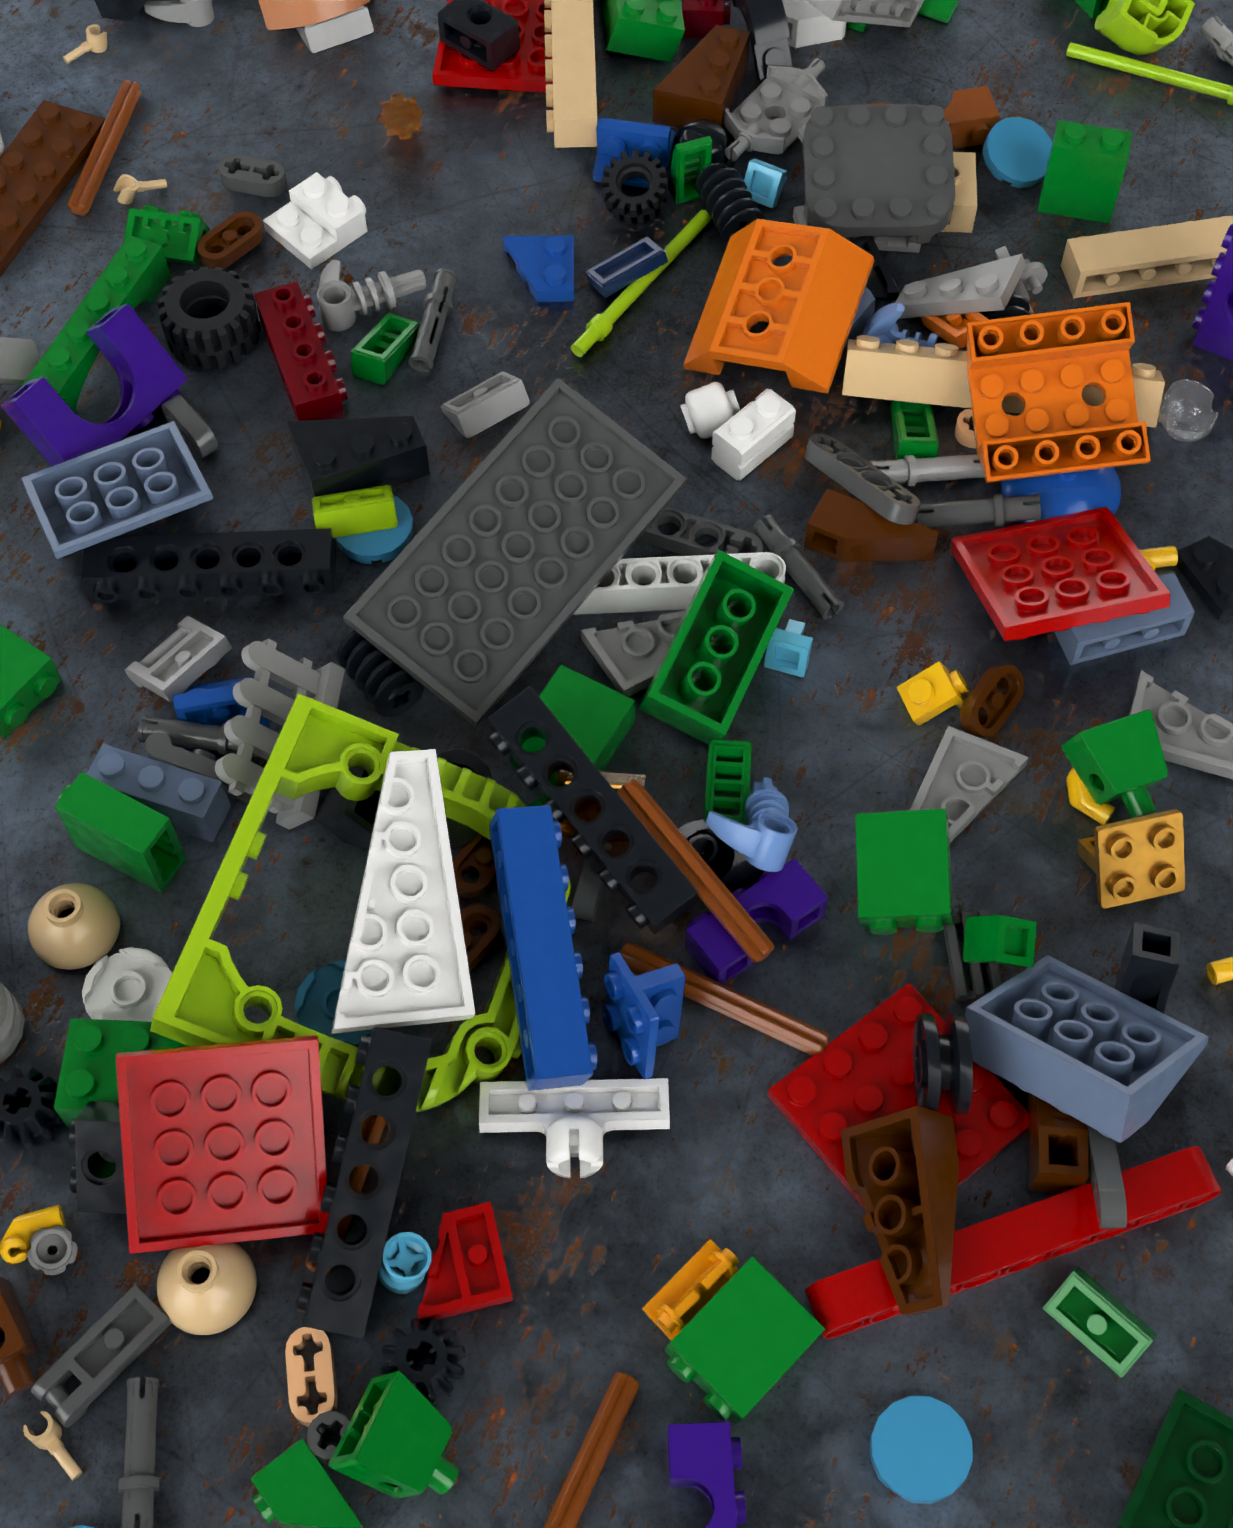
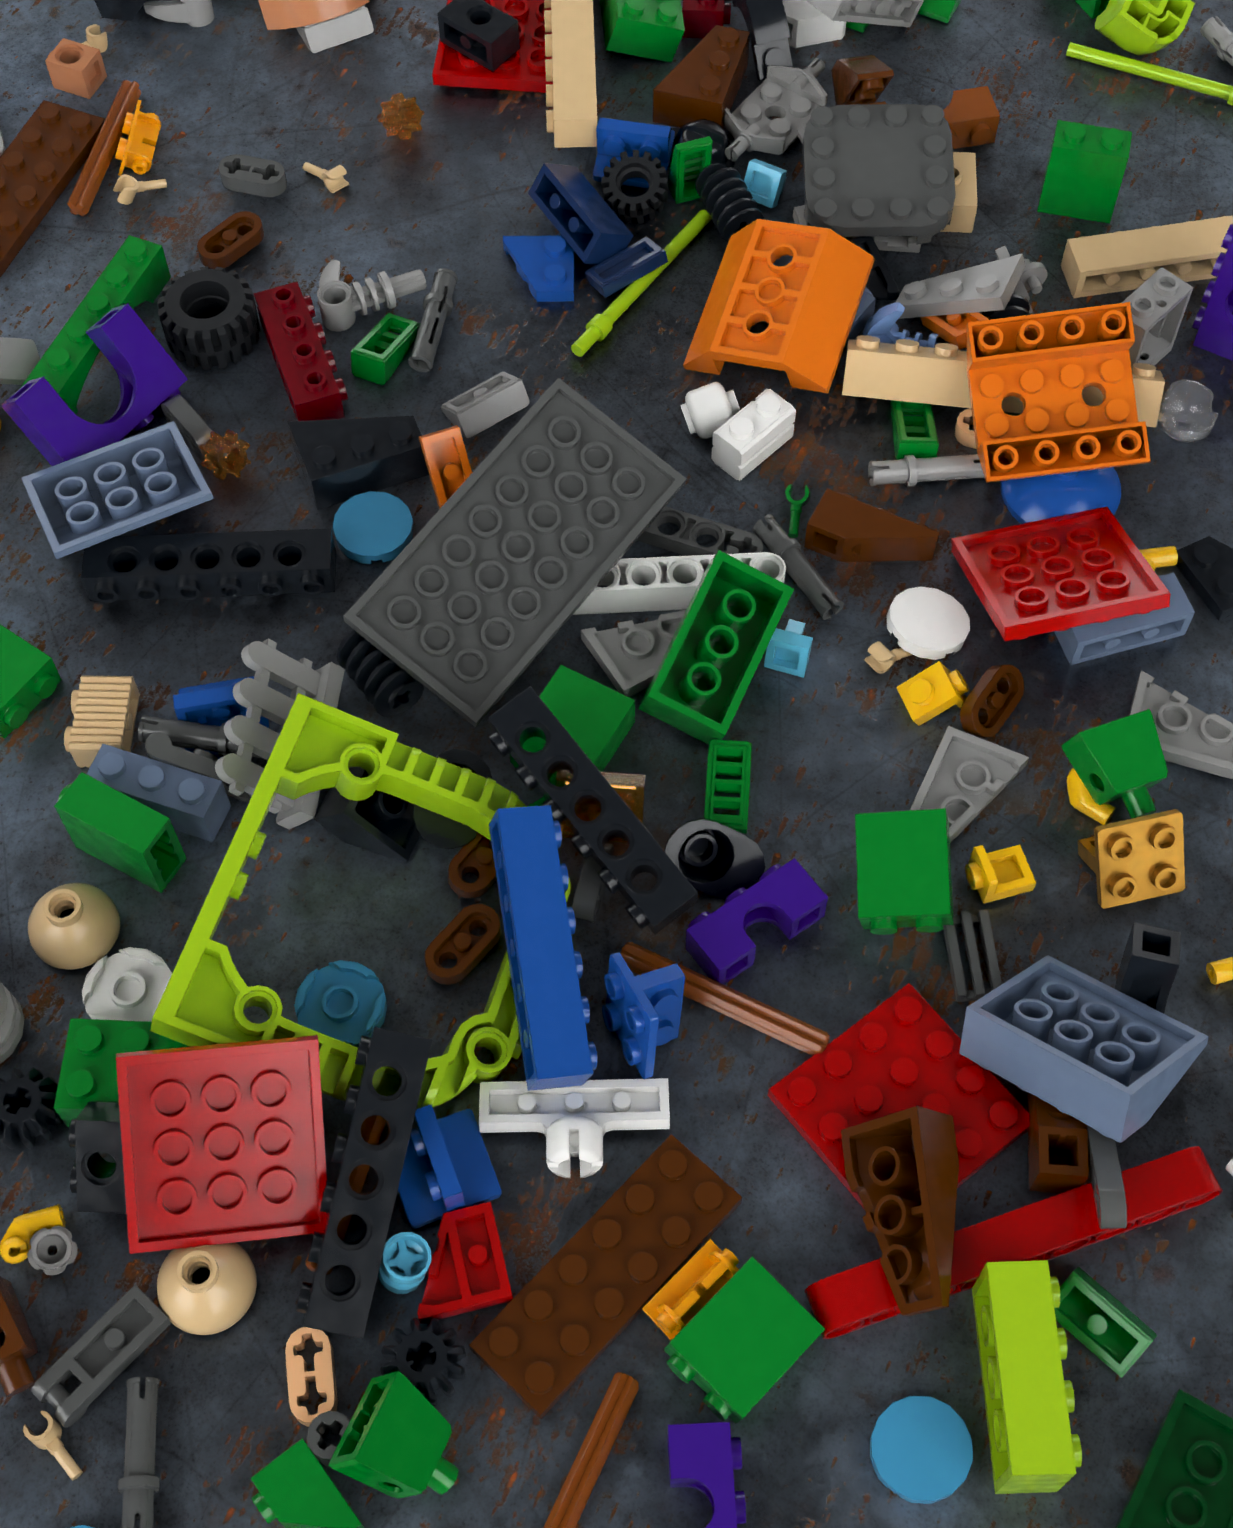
green bracket [123,205,210,266] -> none
light grey plate [125,616,232,702] -> none
white plate [263,172,368,270] -> none
lime slope [312,485,398,538] -> none
white wing [331,749,475,1034] -> none
dark orange axle [617,780,774,963] -> none
medium blue piece [705,777,798,872] -> none
dark grey beam [804,434,921,525] -> none
black wheel [913,1013,973,1114] -> none
dark grey pin [917,494,1041,528] -> none
green panel [963,915,1037,968] -> none
dark azure tile [982,117,1052,188] -> none
none -> nougat brick [45,38,107,99]
none -> tan brick [64,675,140,768]
none -> light orange hinge [115,100,162,176]
none -> clear orange gear [200,429,251,480]
none -> tan hand [303,162,350,193]
none -> blue bracket [398,1104,502,1229]
none -> orange plate [419,425,472,509]
none -> reddish brown plate [469,1134,742,1419]
none -> dark blue brick [528,163,634,264]
none -> green hand [785,484,811,538]
none -> reddish brown slope [831,55,894,105]
none -> tan hand [864,641,913,674]
none -> white tile [886,586,970,660]
none -> yellow bracket [965,844,1036,904]
none -> lime brick [972,1260,1082,1494]
none -> light grey window [1122,267,1193,368]

